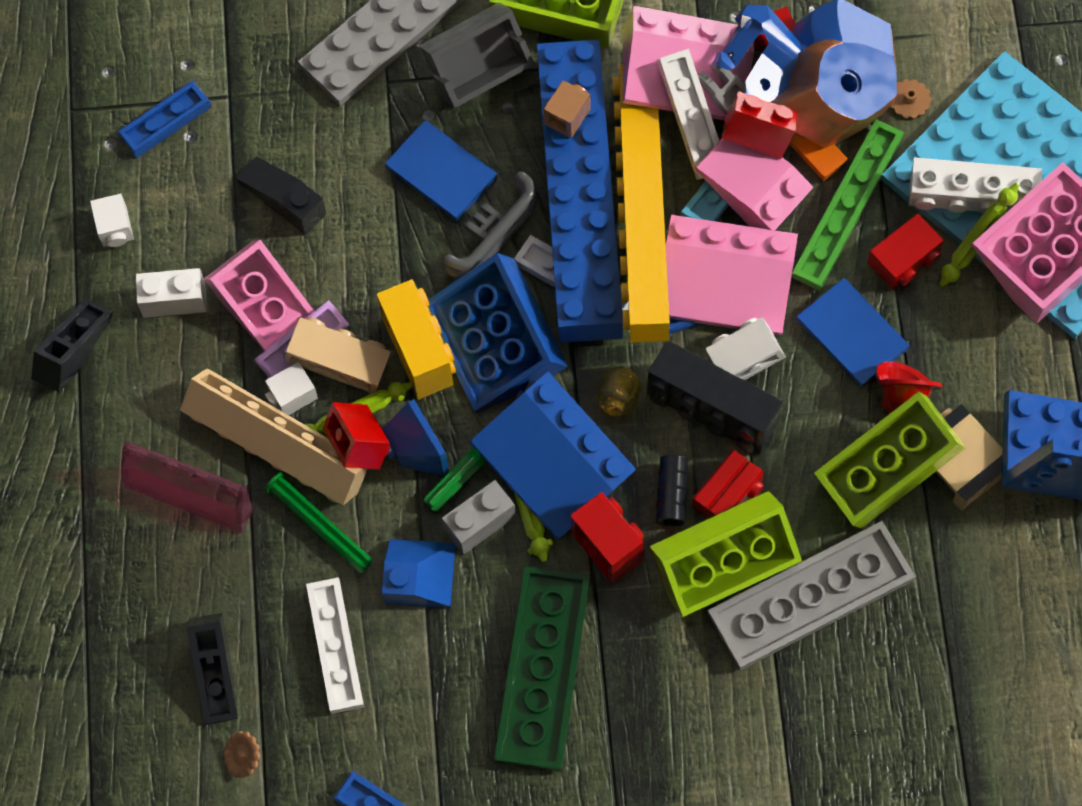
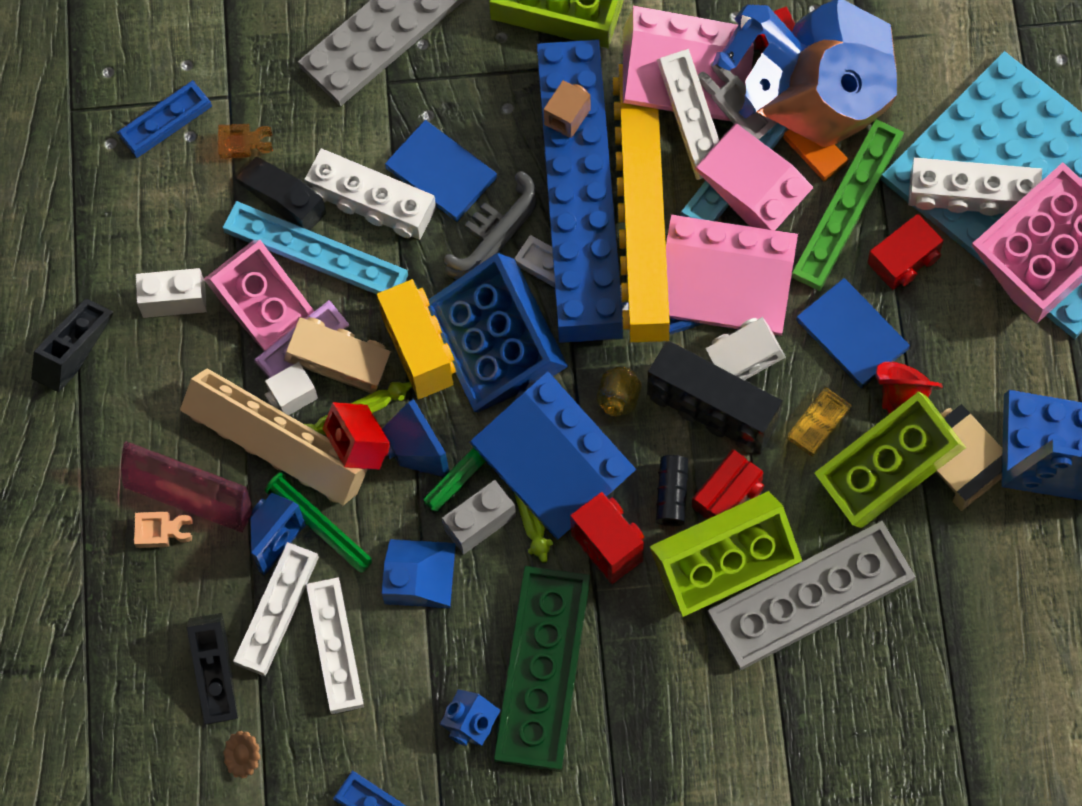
white brick [90,194,134,247] -> none
dark grey piece [419,2,535,108] -> none
red brick [722,91,798,159] -> none
medium nougat piece [890,79,932,119] -> none
lime wheel [940,183,1020,287] -> none
none -> light nougat plate [134,512,193,548]
none -> clear orange plate [218,124,273,159]
none -> medium azure plate [223,201,408,294]
none -> white plate [233,542,319,676]
none -> blue slope [251,493,305,575]
none -> white brick [304,148,436,240]
none -> blue brick [440,689,500,746]
none -> clear yellow tile [787,387,852,457]

